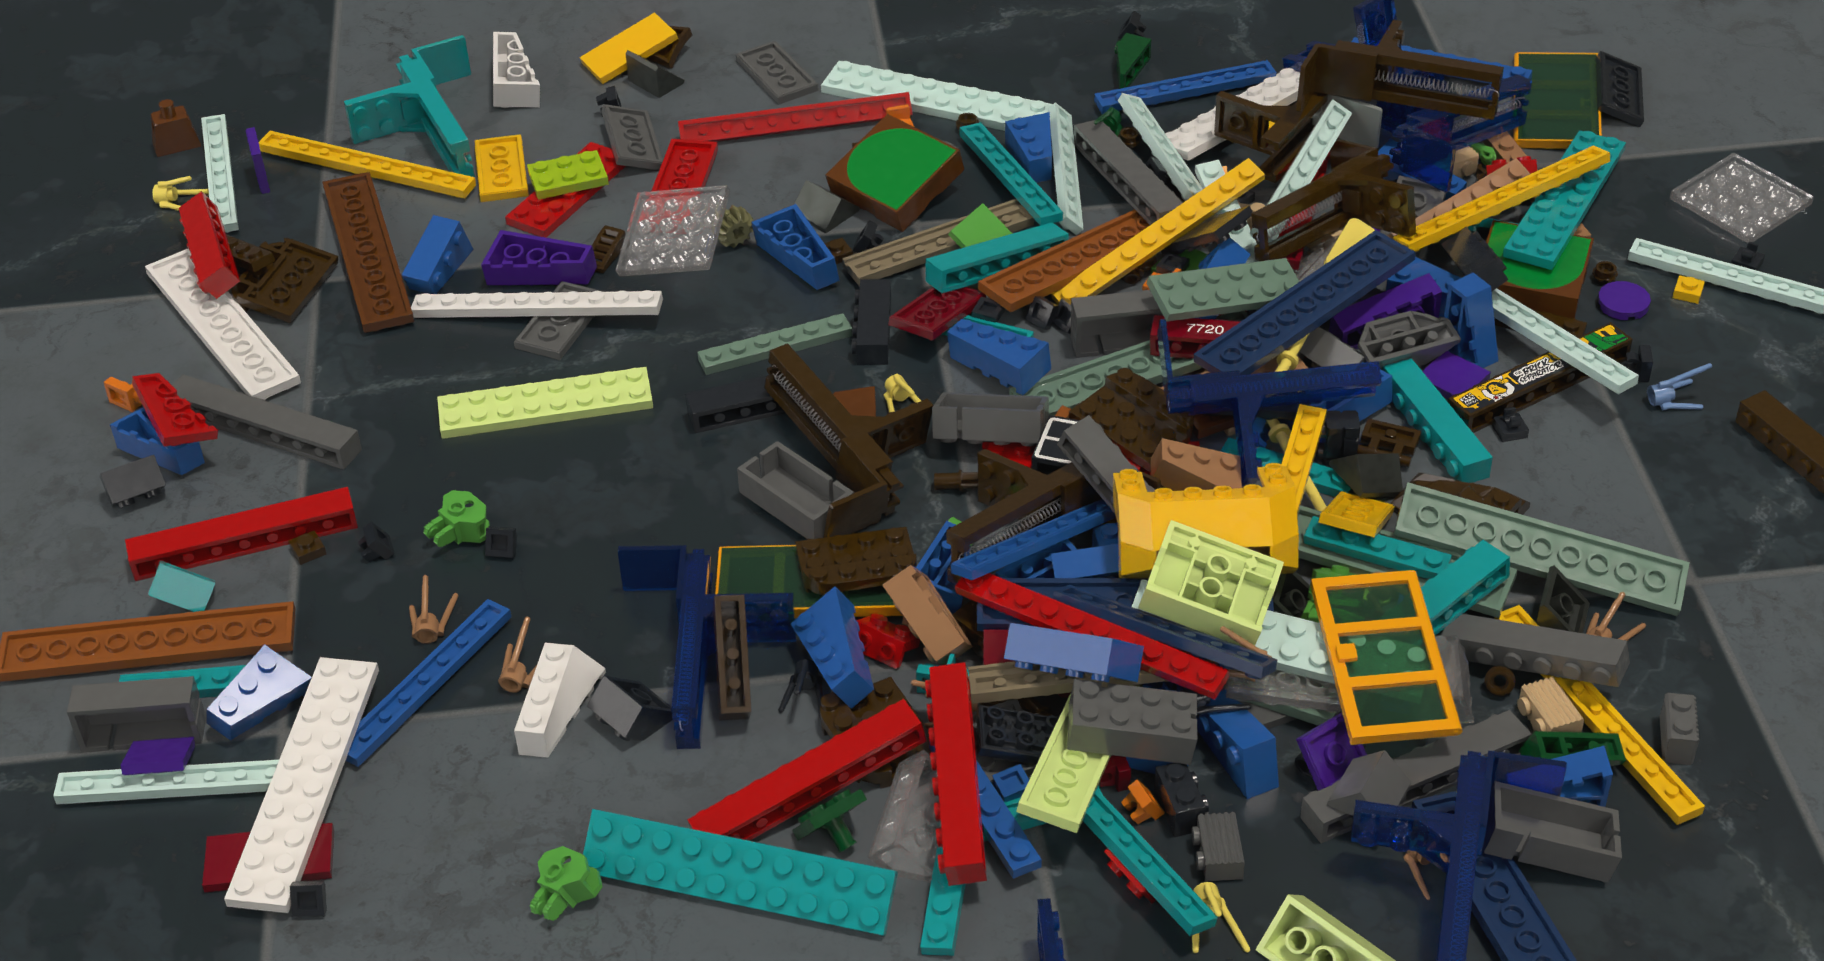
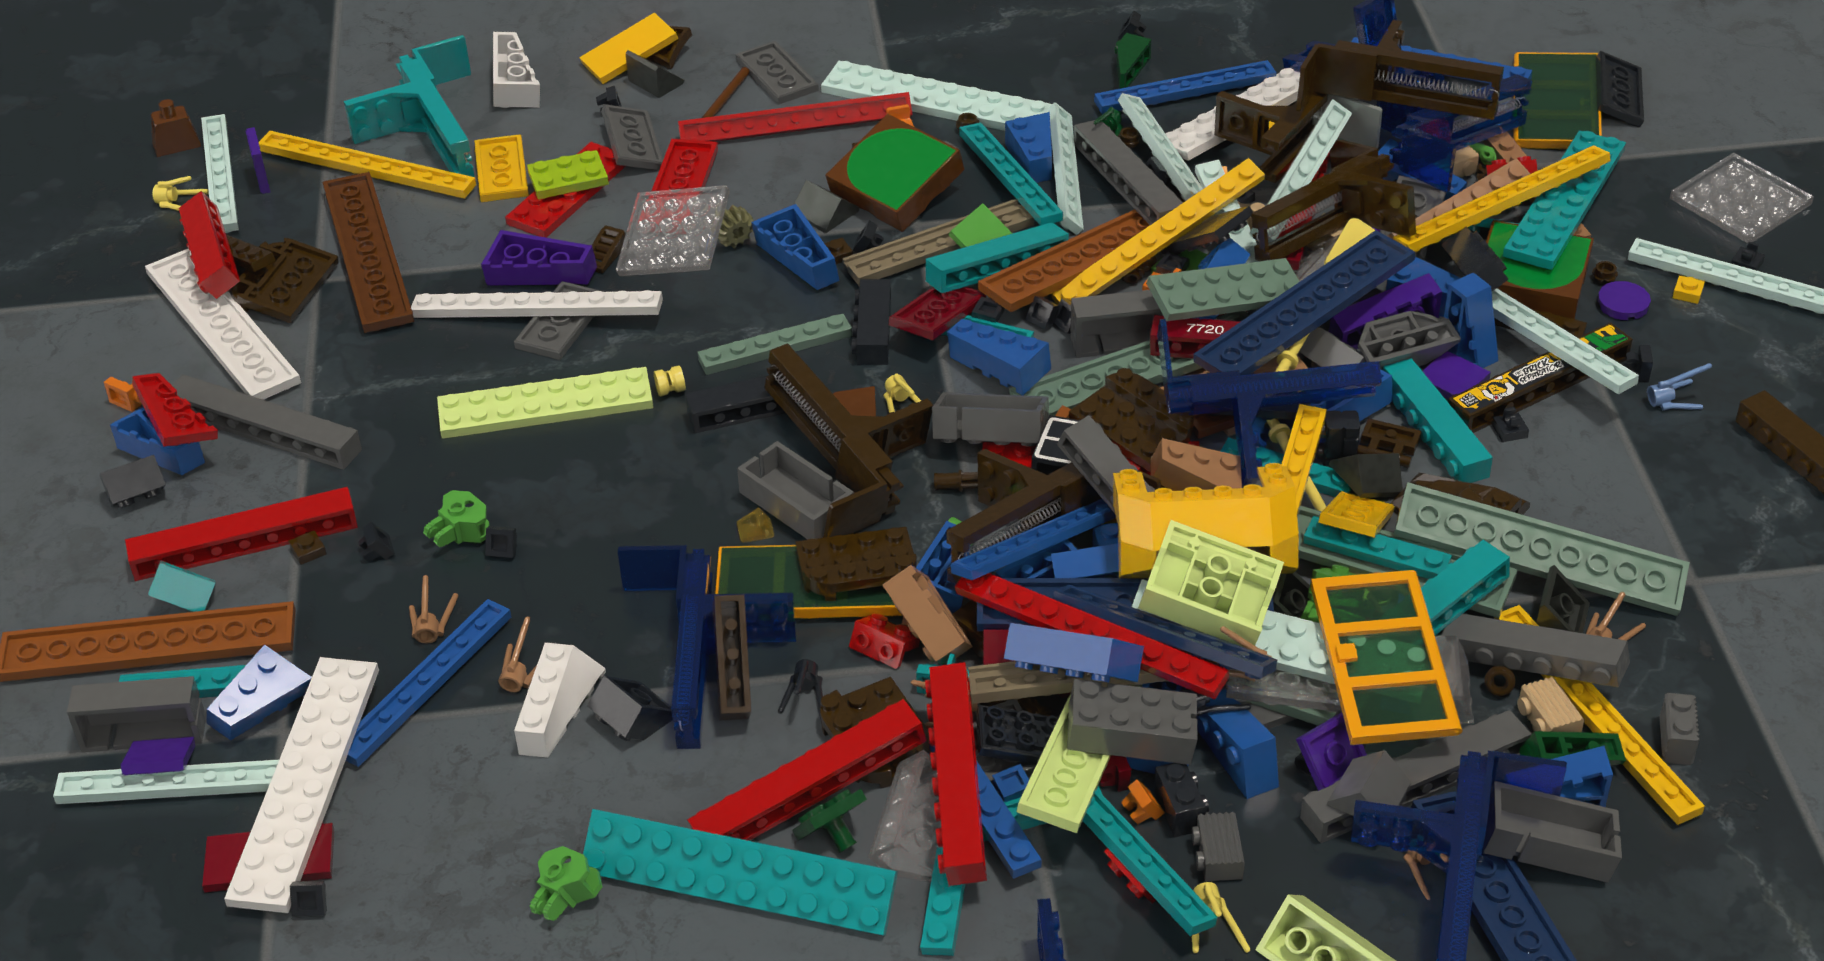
blue wedge [402,215,474,294] -> none
blue wedge [791,586,874,709] -> none
none -> light yellow wheel [654,365,686,396]
none -> reddish brown bar [702,67,750,118]
none -> clear yellow slope [737,508,774,543]

